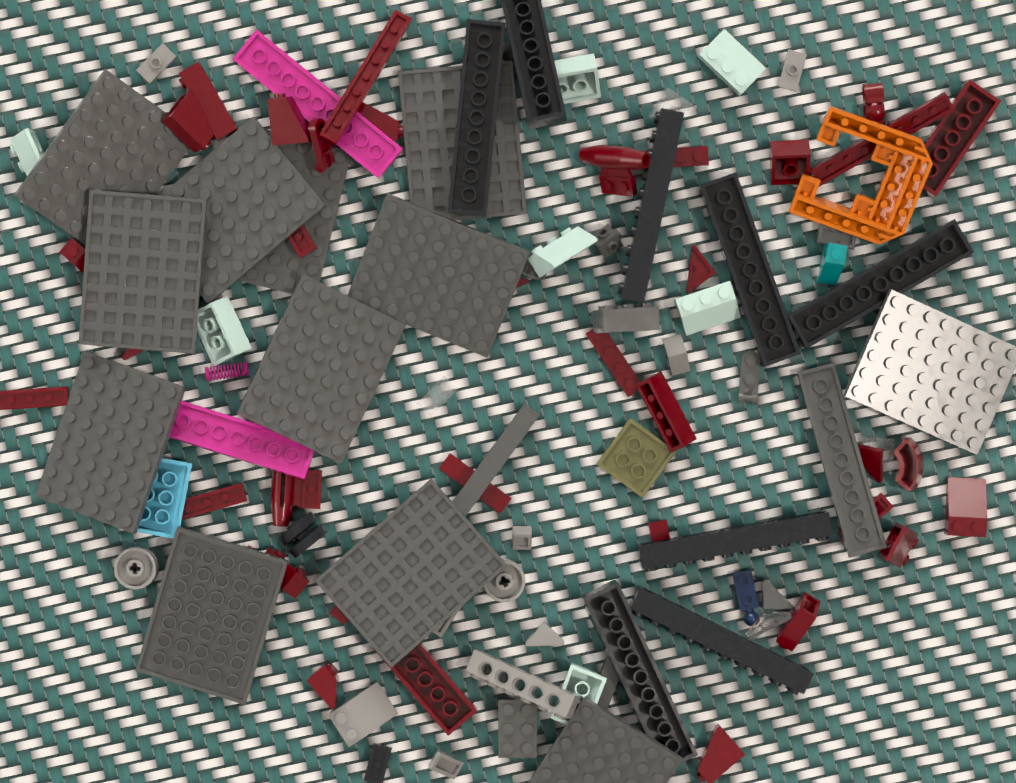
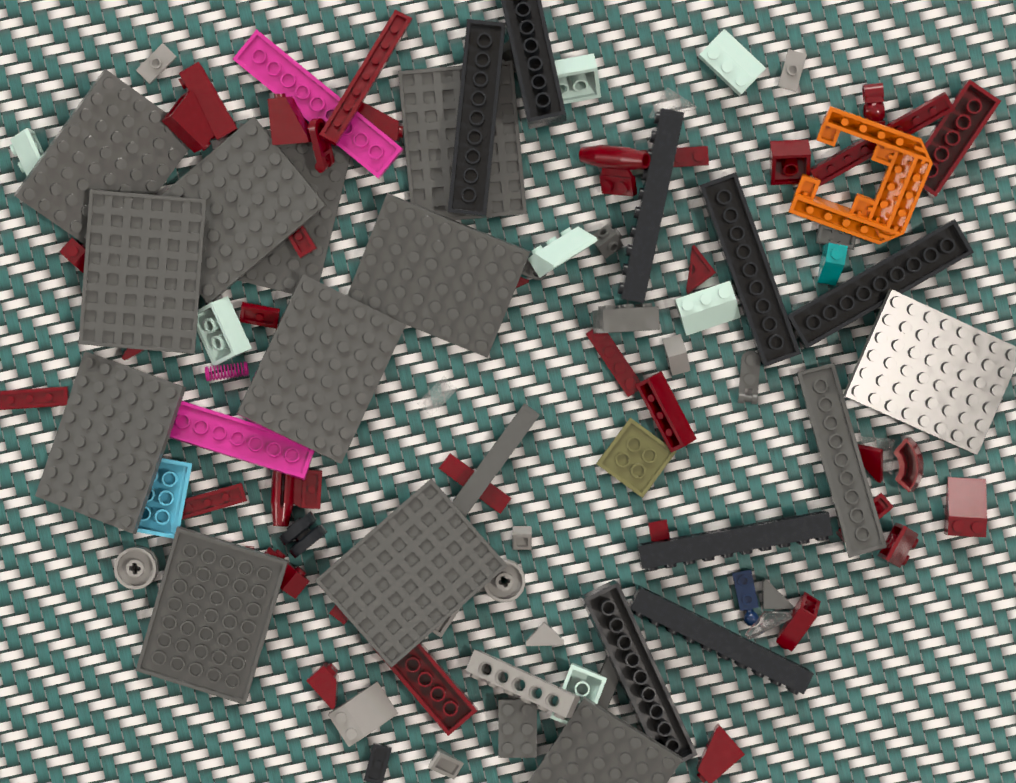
none -> dark red plate [240,302,280,329]

